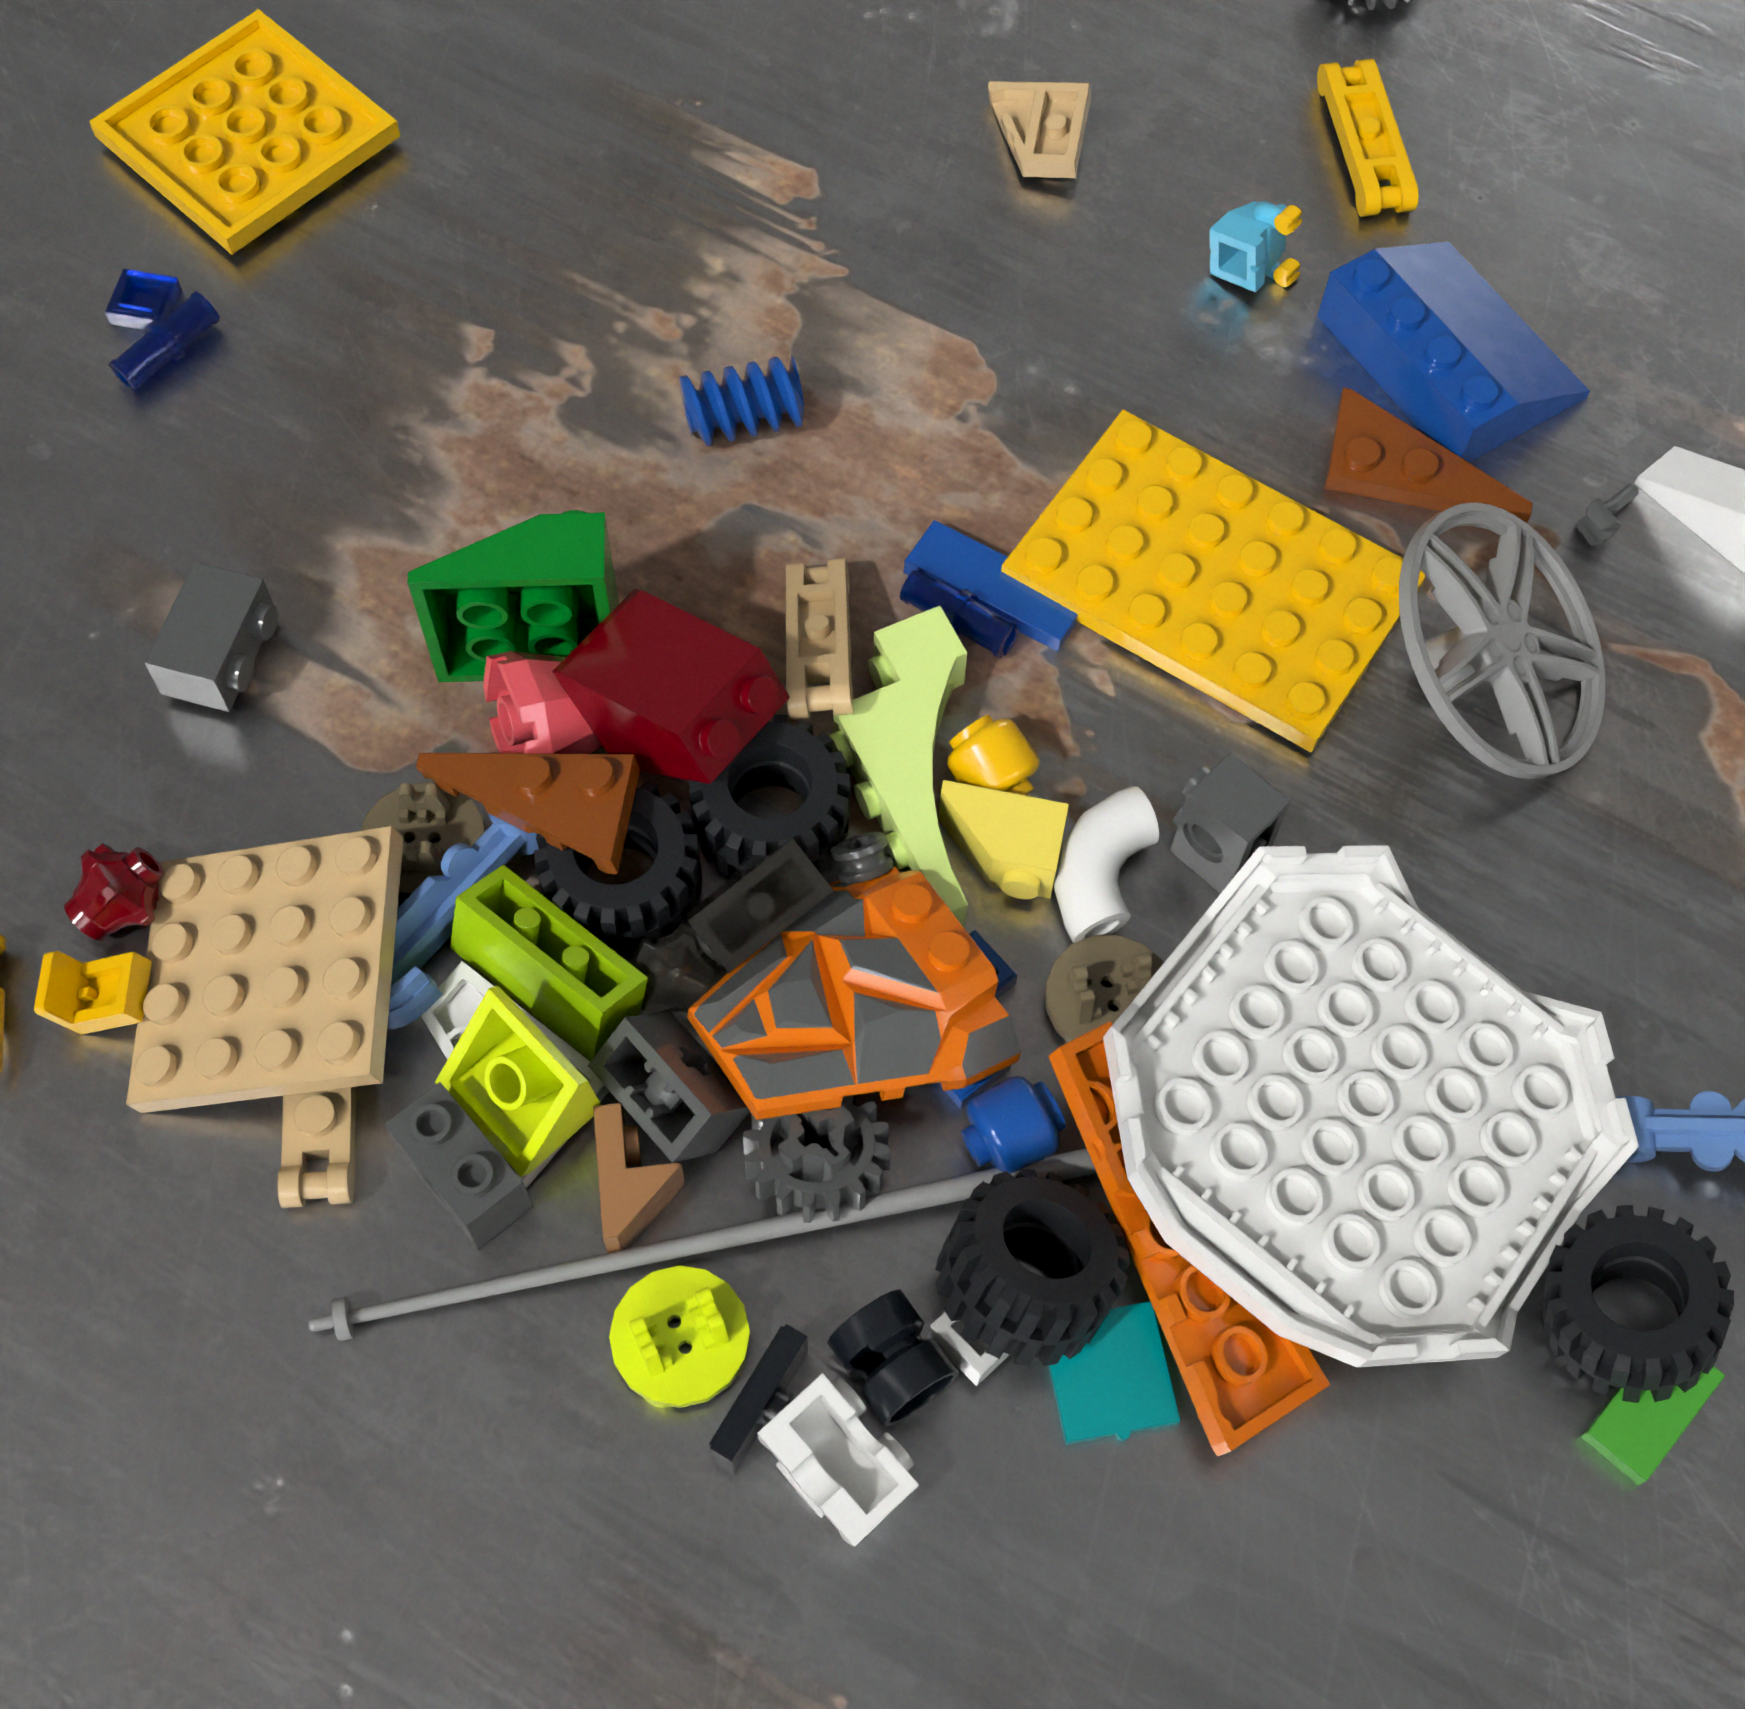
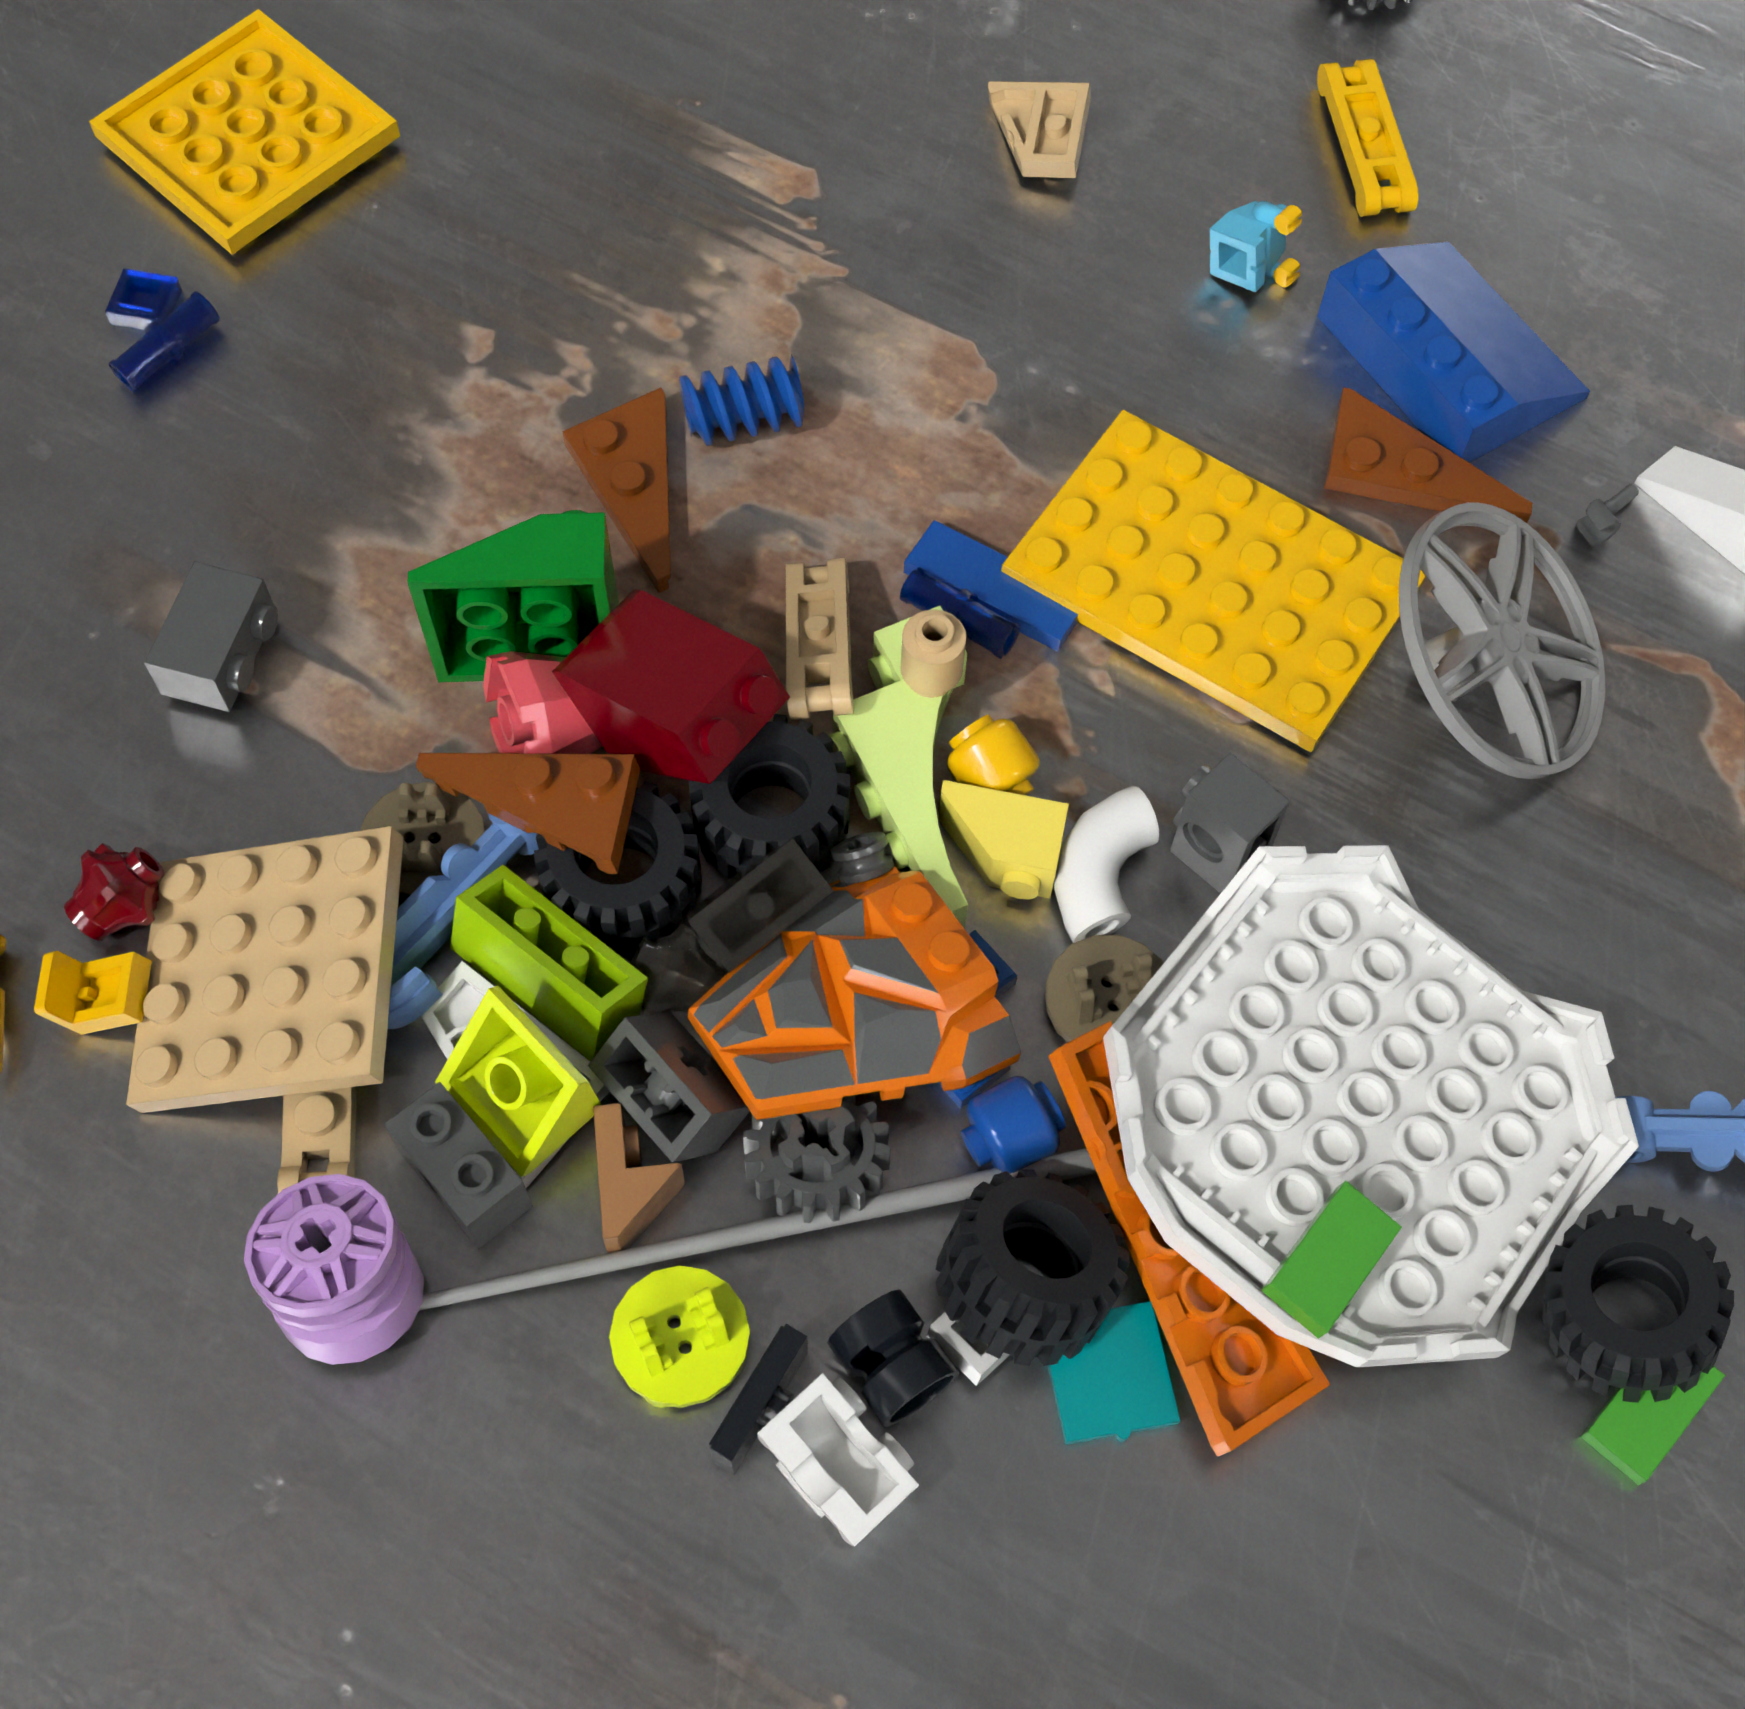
none -> lavender wheel [244,1174,424,1365]
none -> dark orange wing [562,387,671,593]
none -> tan brick [900,609,966,698]
none -> bright green tile [1261,1180,1402,1339]

